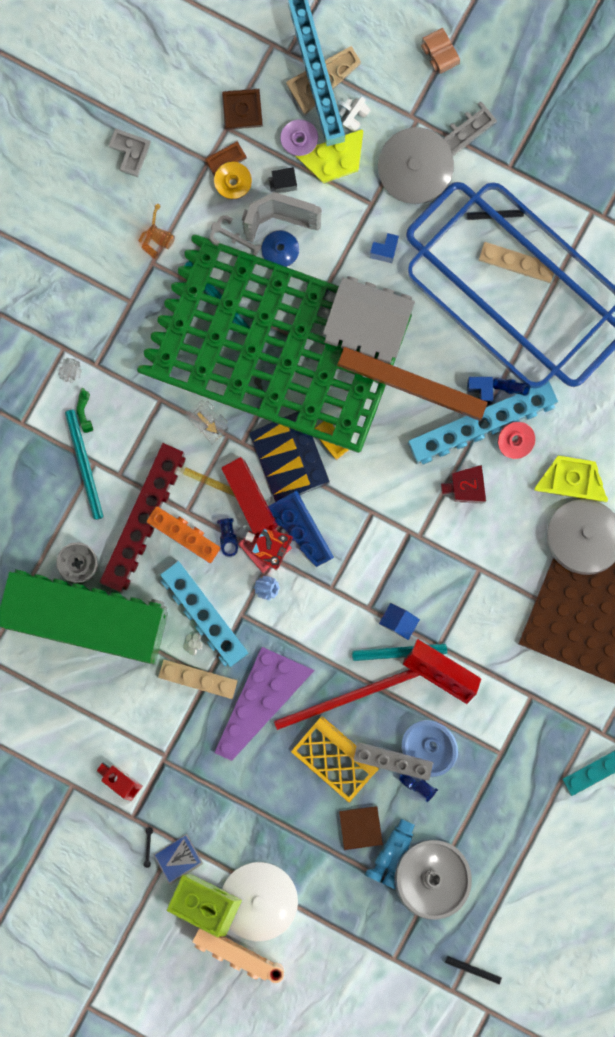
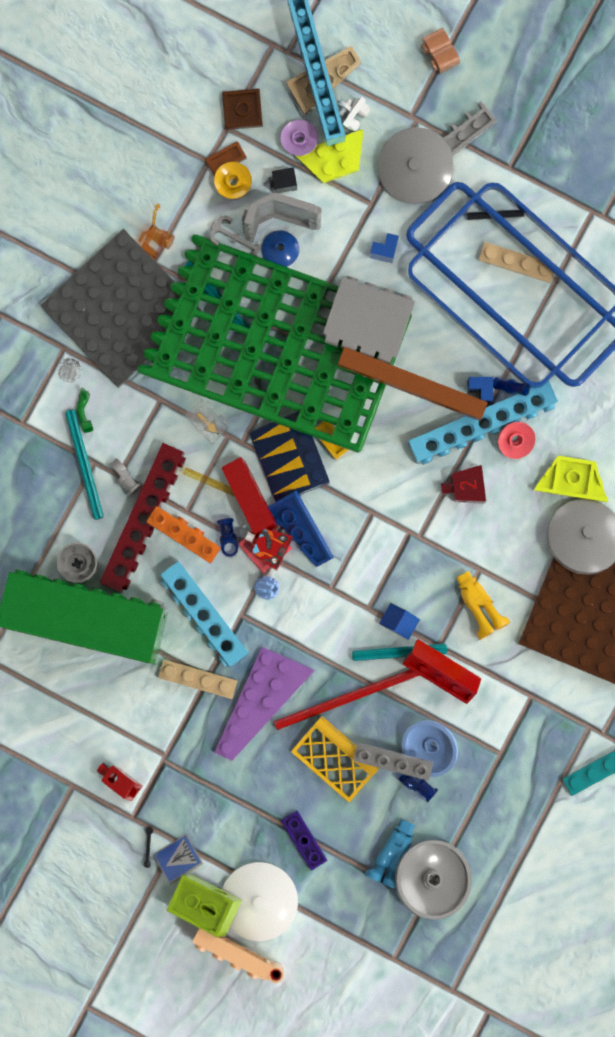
light grey plate [109,128,151,177] -> none
white plant [184,633,203,655] -> none
reddish brown tile [339,806,383,850] -> none
black bar [445,956,502,985] -> none
none -> dark grey plate [40,228,201,388]
none -> light grey connector [110,458,141,497]
none -> dark purple tile [281,810,328,871]
none -> yellow piece [456,571,511,640]

